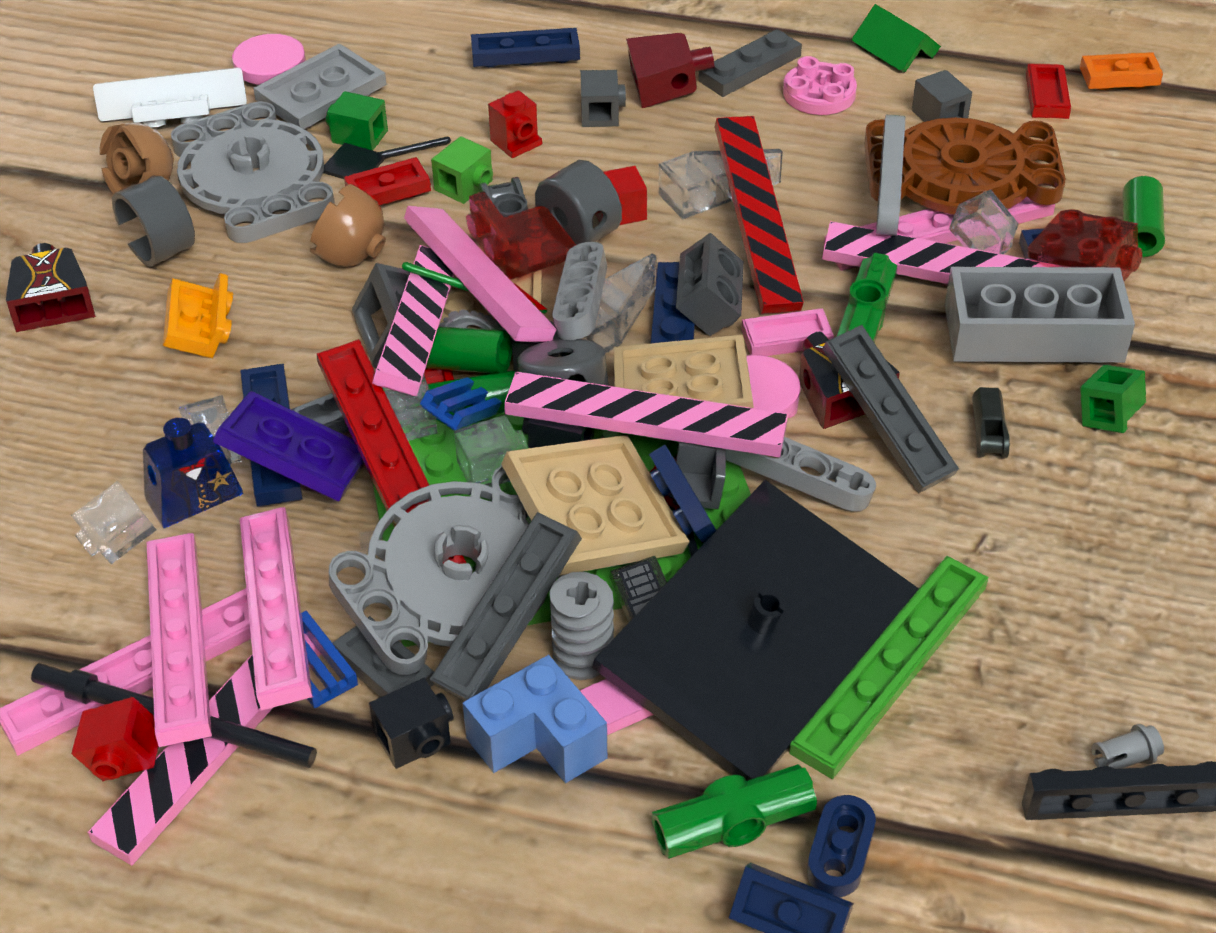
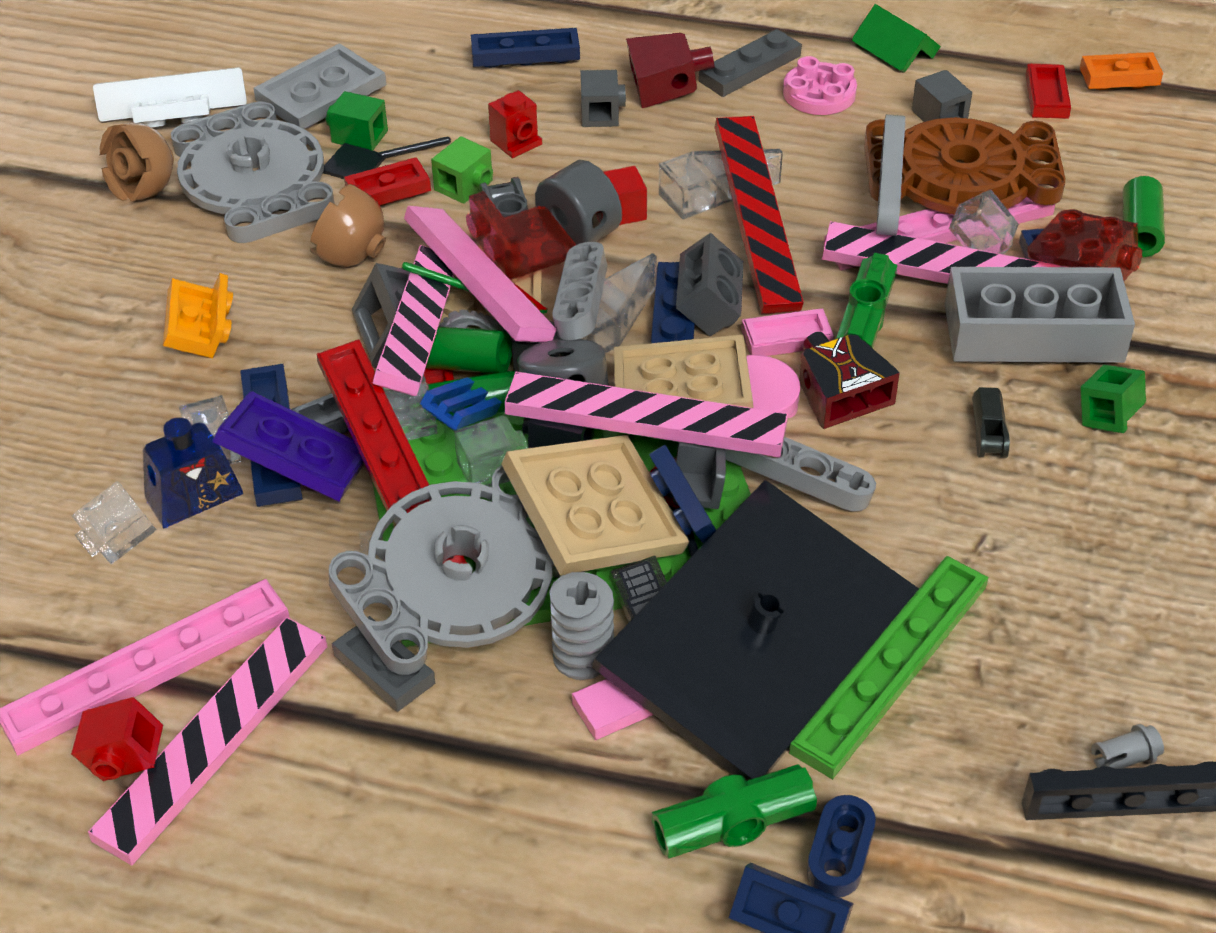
torso [6,243,96,332] -> none
black bar [31,663,317,768] -> none
dark grey piece [112,175,195,267] -> none
bright pink tile [146,533,212,747] -> none
bright pink tile [232,34,306,85] -> none
bright pink tile [240,507,312,711] -> none
blue tile [301,610,358,709] -> none
black brick [369,678,454,769] -> none
dark grey tile [430,512,582,701] -> none
medium blue brick [462,655,608,783] -> none
dark grey tile [822,325,959,494] -> none

